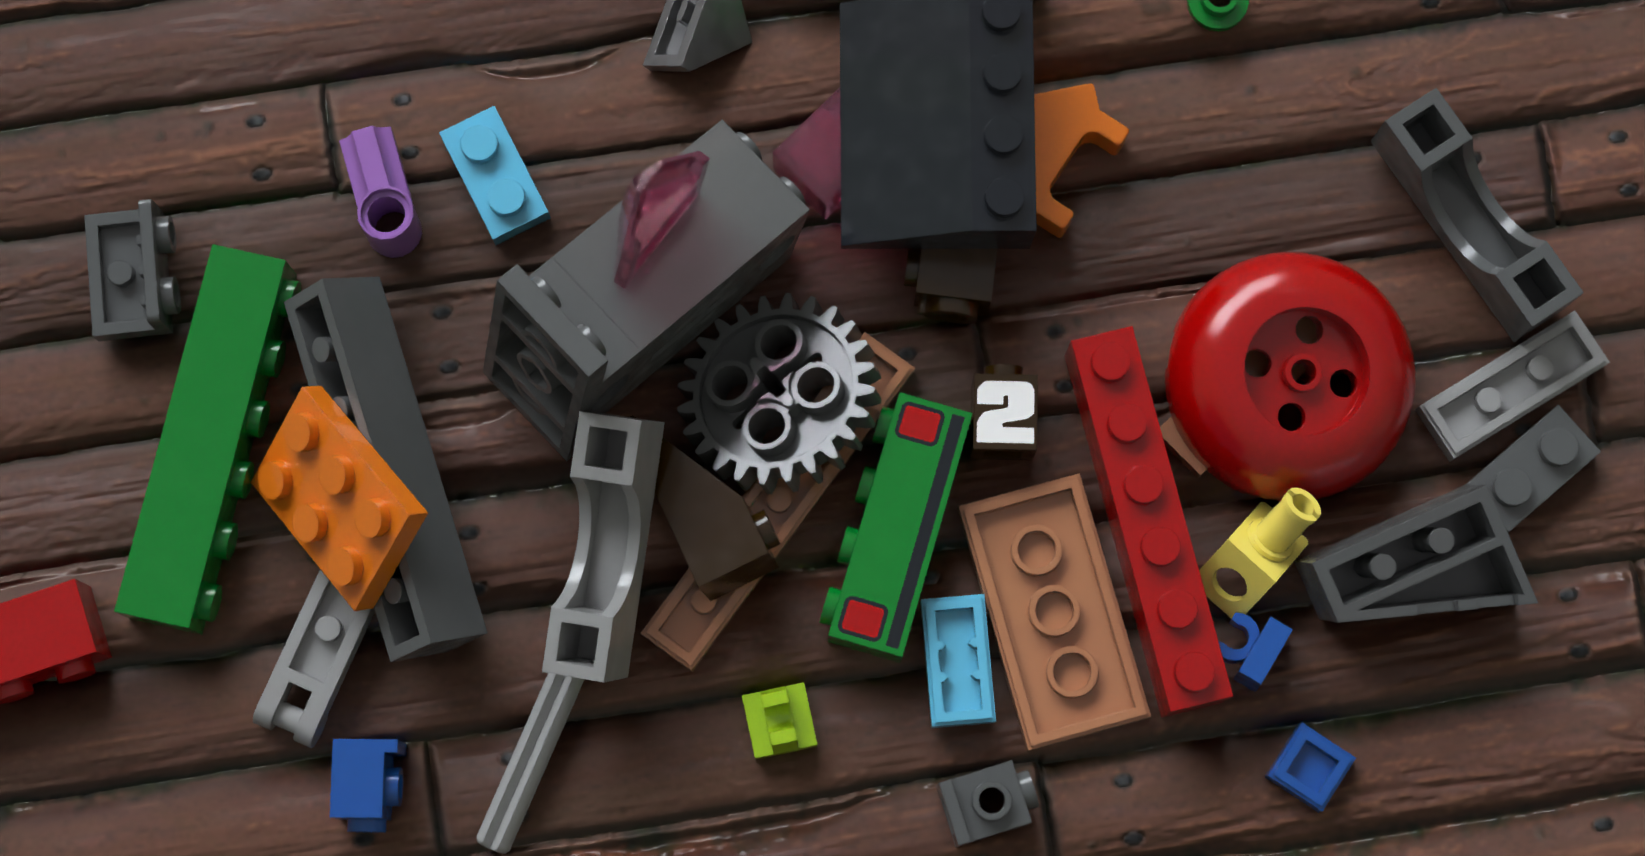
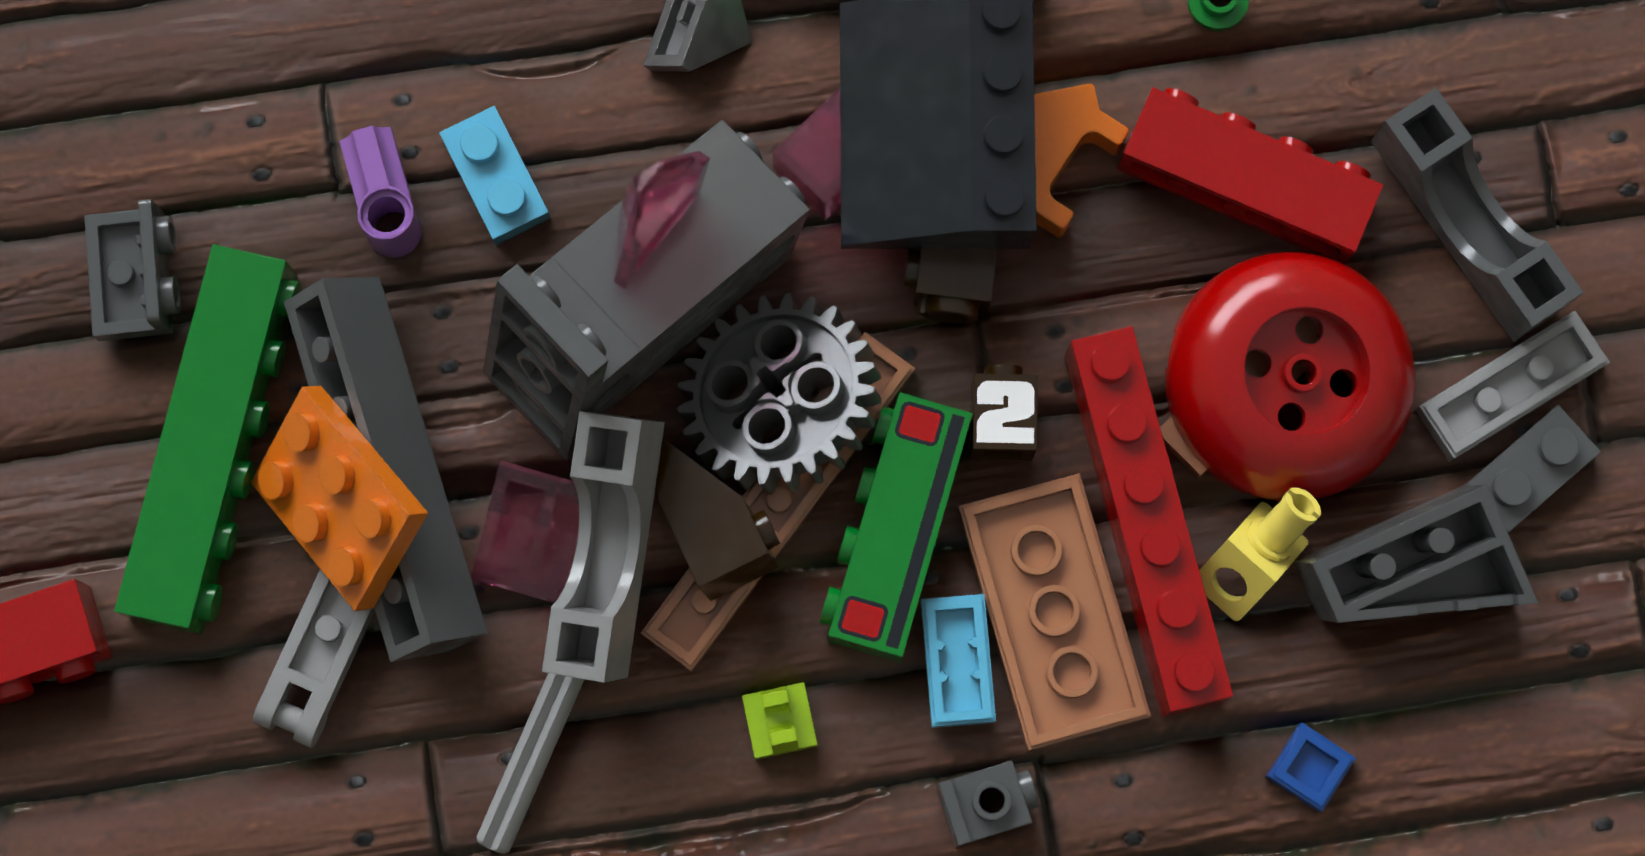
blue brick [330,739,407,833] -> none
blue tile [1219,613,1293,692] -> none
none -> clear pink slope [471,461,579,602]
none -> red brick [1117,87,1384,265]

